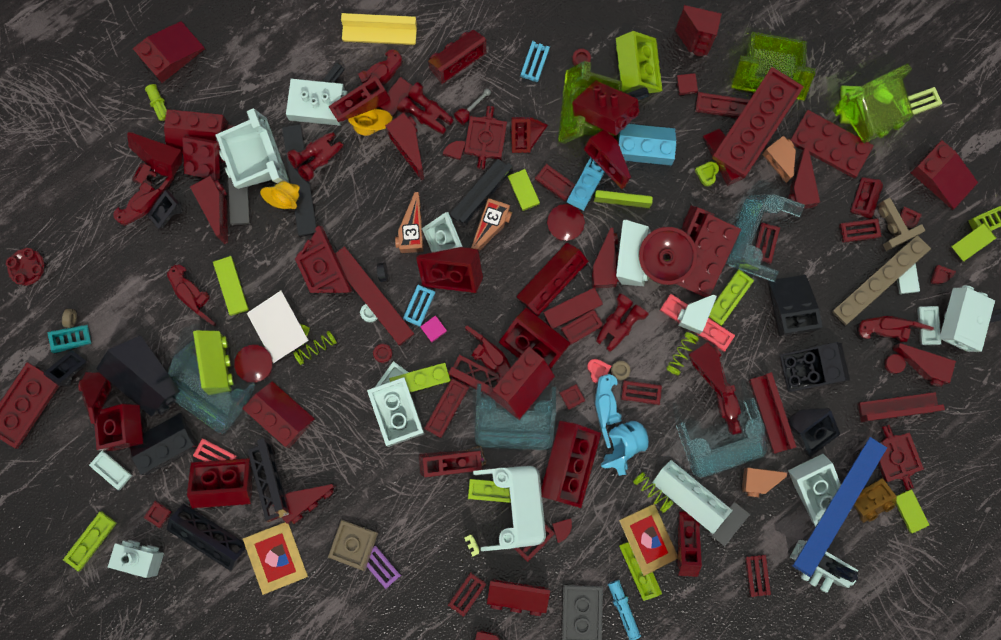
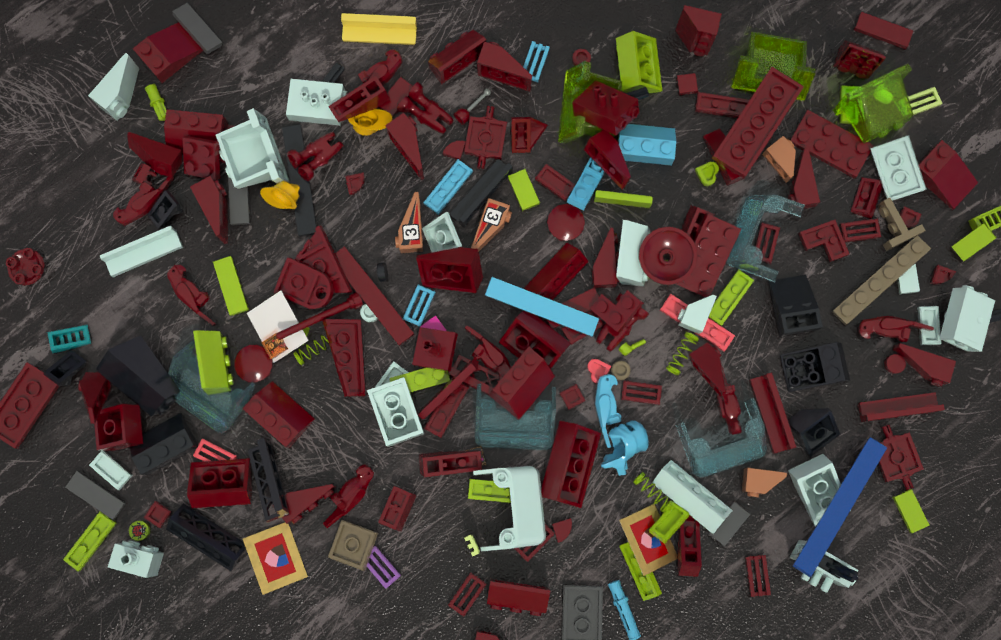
dark tan tile [62,308,77,328] -> none
dark red tile [373,344,393,363] -> none
pearl gold bracket [853,478,897,523] -> none
none -> dark grey tile [65,471,126,520]
none -> light aqua slope [88,53,139,121]
none -> light aqua panel [100,226,184,277]
none -> tile [129,521,150,541]
none -> dark grey tile [172,3,222,54]
none -> clear orange tile [262,333,288,359]
none -> dark red tile [274,257,334,309]
none -> dark red piece [276,292,363,340]
none -> dark red wing [322,319,366,397]
none -> dark red animal [323,464,374,528]
none -> dark red tile [345,173,365,196]
none -> dark red hinge [378,486,417,531]
none -> dark red tile [412,327,458,372]
none -> dark red tile [418,358,479,419]
none -> medium azure tile [423,159,473,215]
none -> dark red slope [477,42,532,92]
none -> medium azure tile [485,277,599,337]
none -> dark red plate [590,290,644,333]
none -> lime hand [618,339,646,356]
none -> lime tile [649,502,689,544]
none -> dark red plate [798,220,849,262]
none -> dark red slope [833,40,886,79]
none -> dark red tile [854,12,913,49]
none -> light aqua tile [870,135,927,201]

